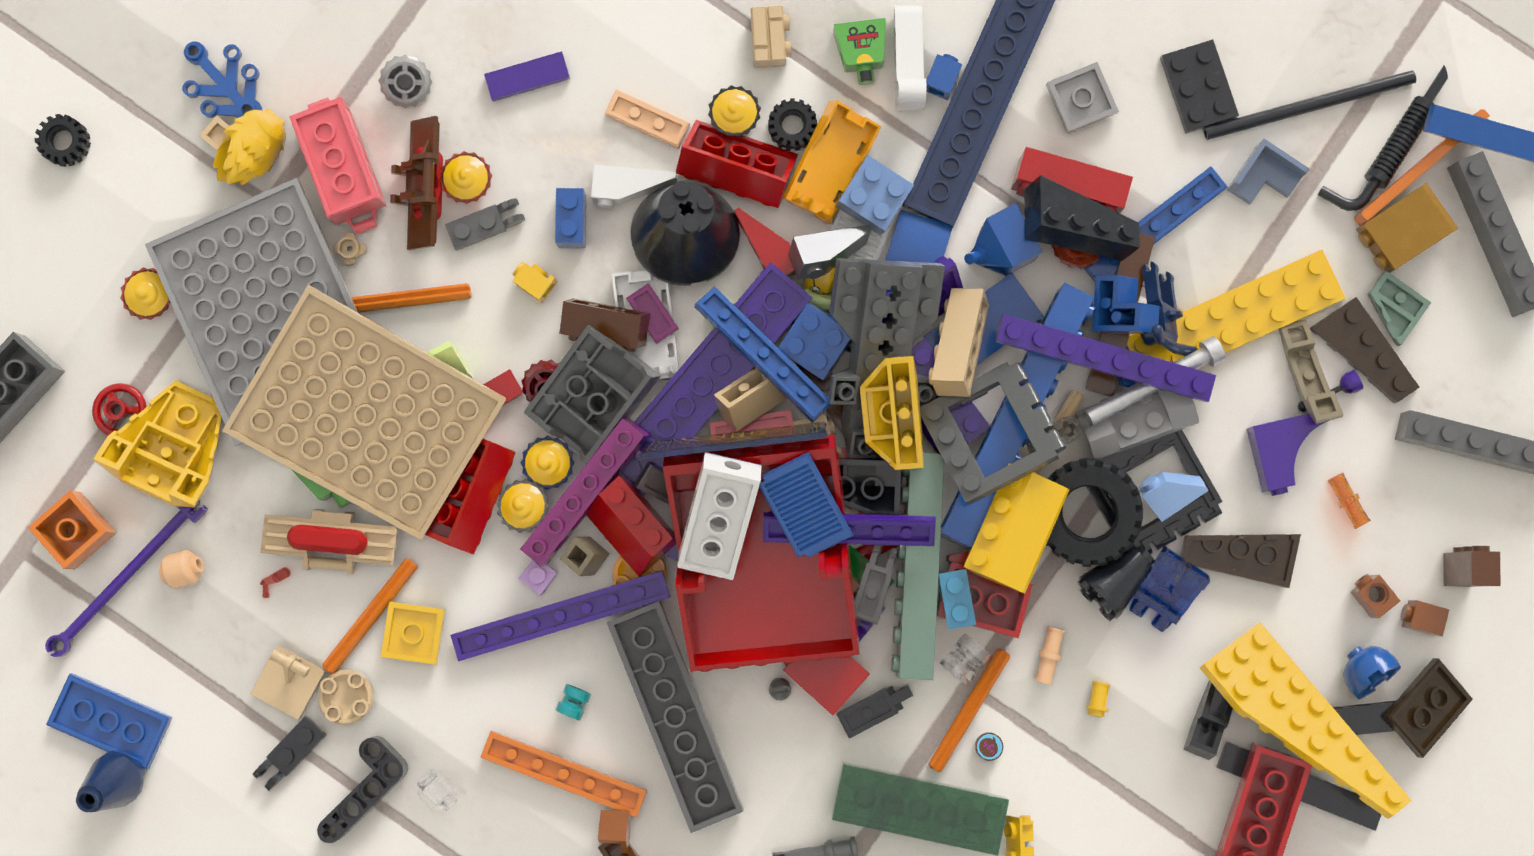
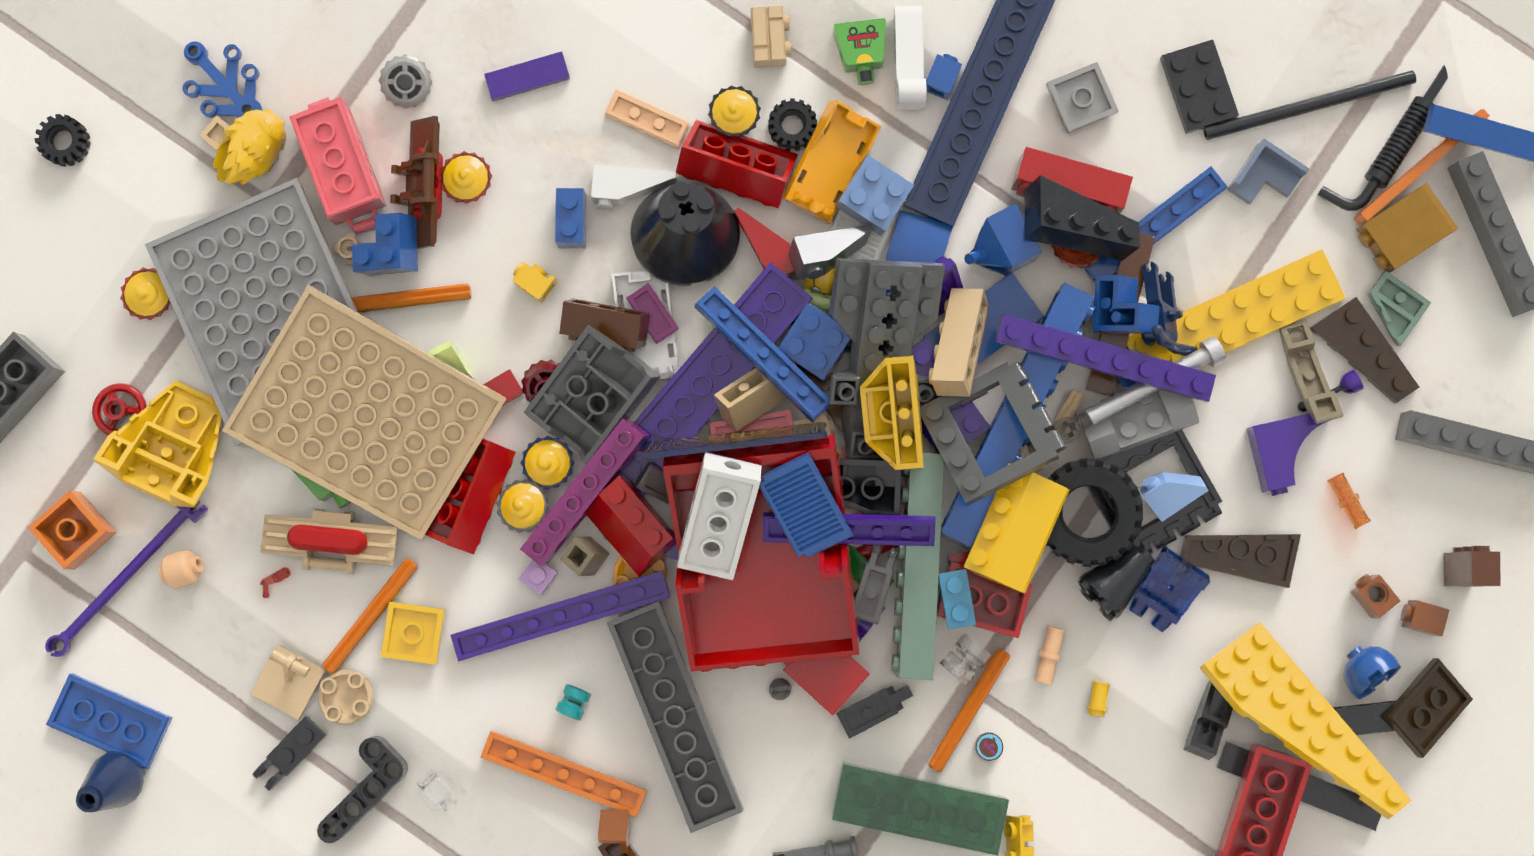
dark grey hinge [445,198,525,251] -> none
none -> blue brick [352,213,418,275]

